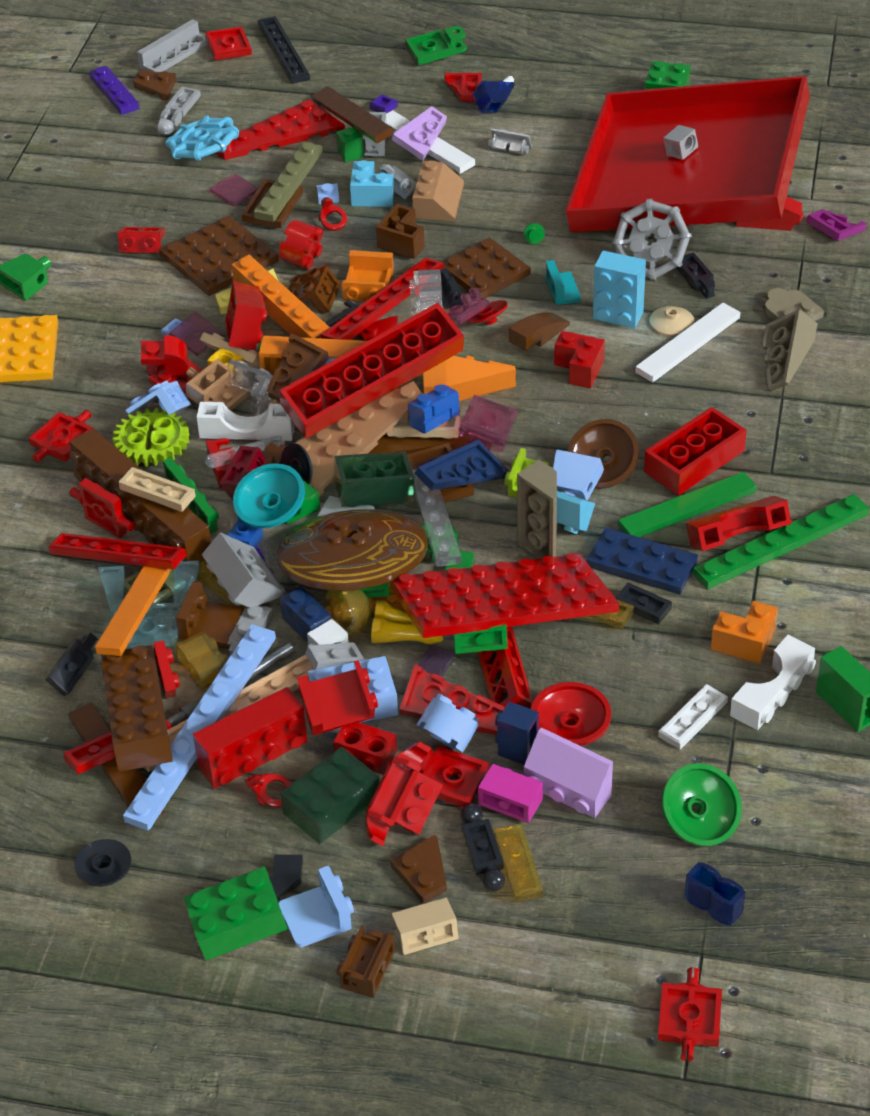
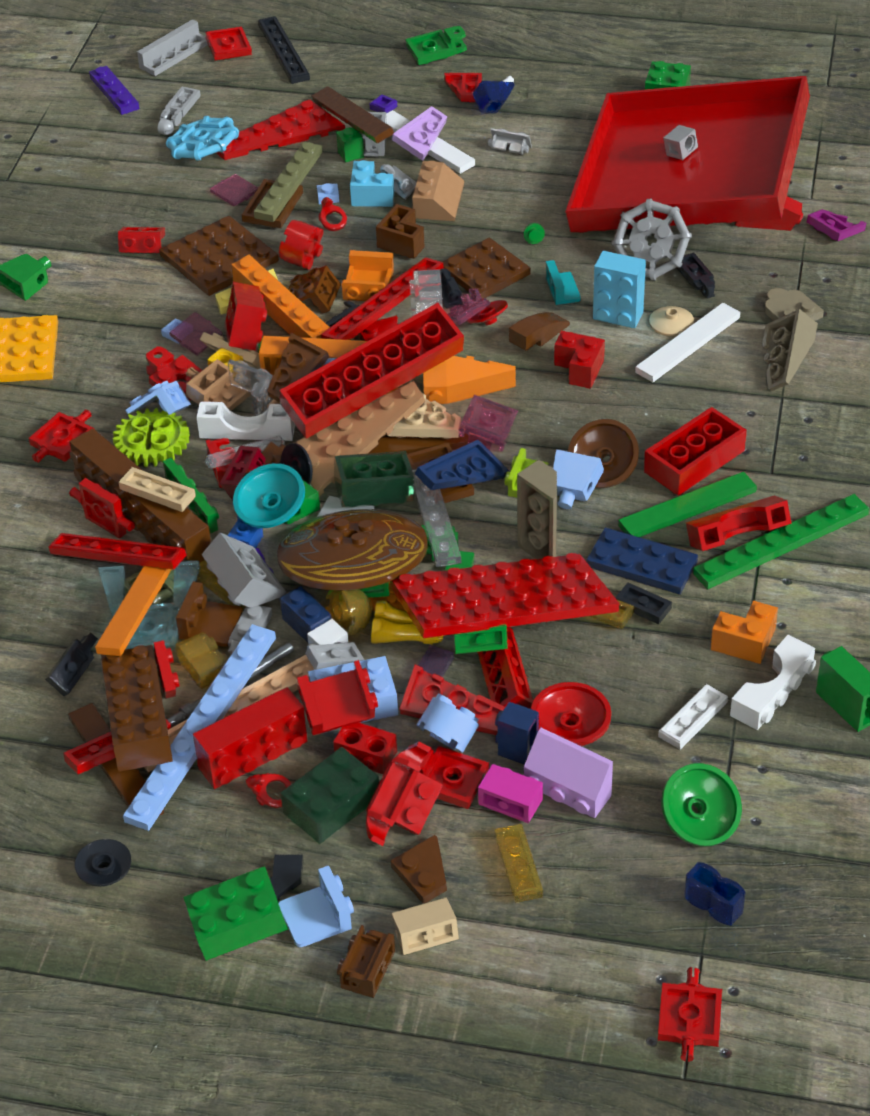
reddish brown wing [133,70,177,101] -> none
red brick [141,335,188,376] -> none
blue brick [408,384,460,434] -> none
black plate [461,803,505,892] -> none
medium azure slope [557,491,595,534] -> none

